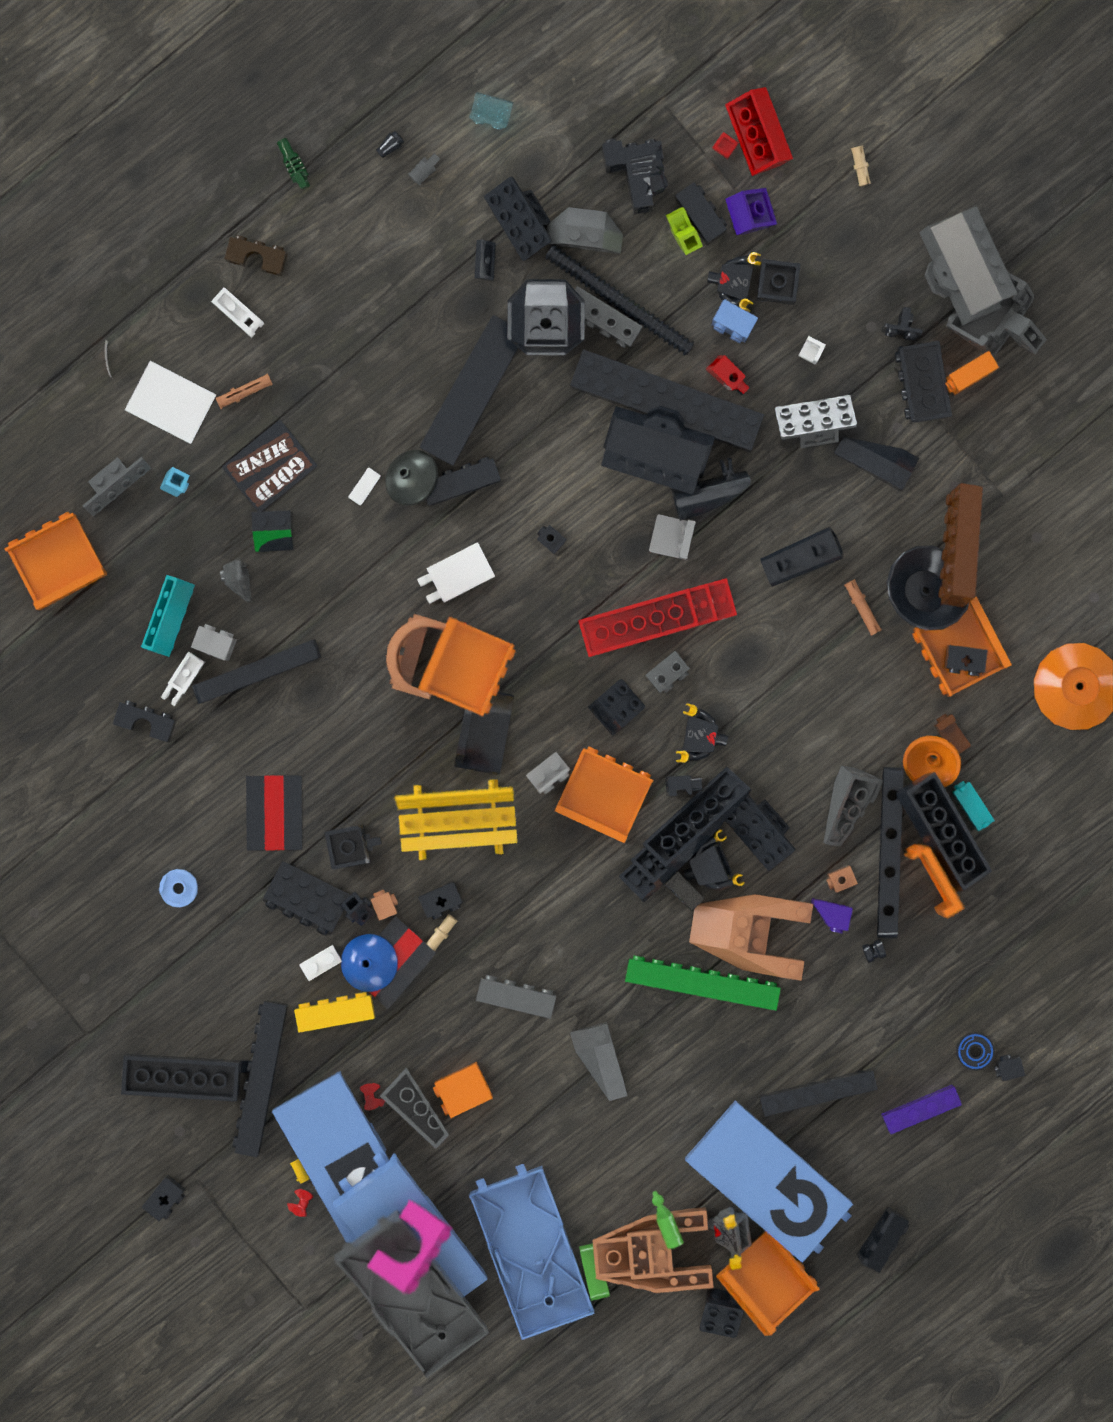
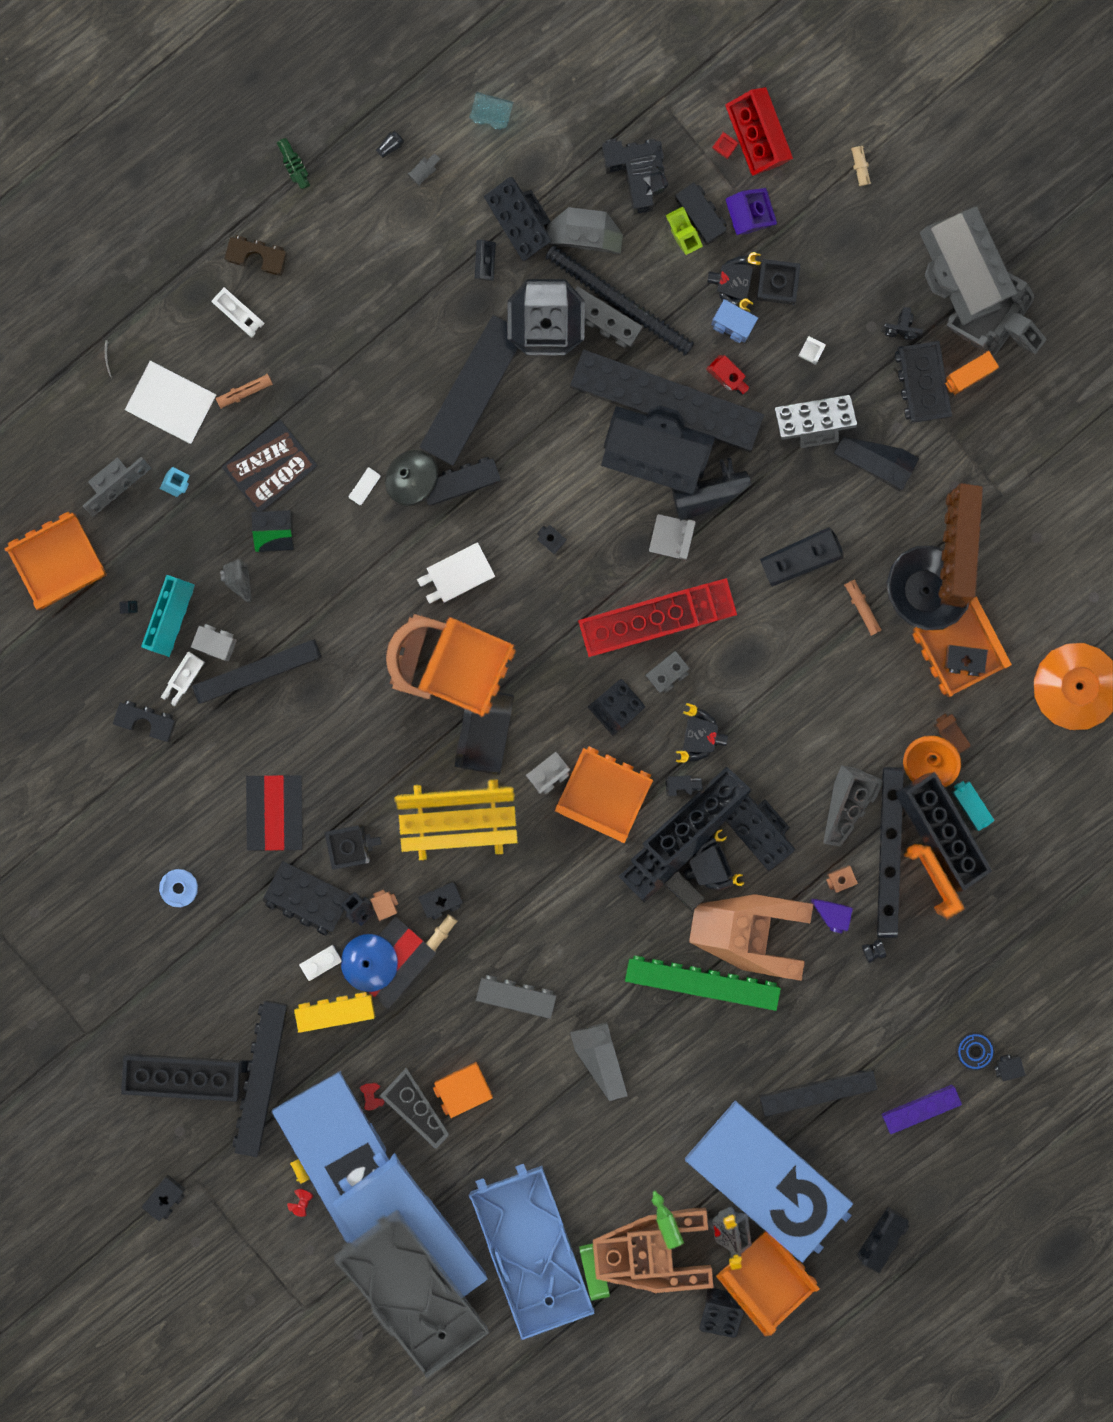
dark pink arch [367,1200,452,1294] -> none
none -> black piece [119,601,138,614]

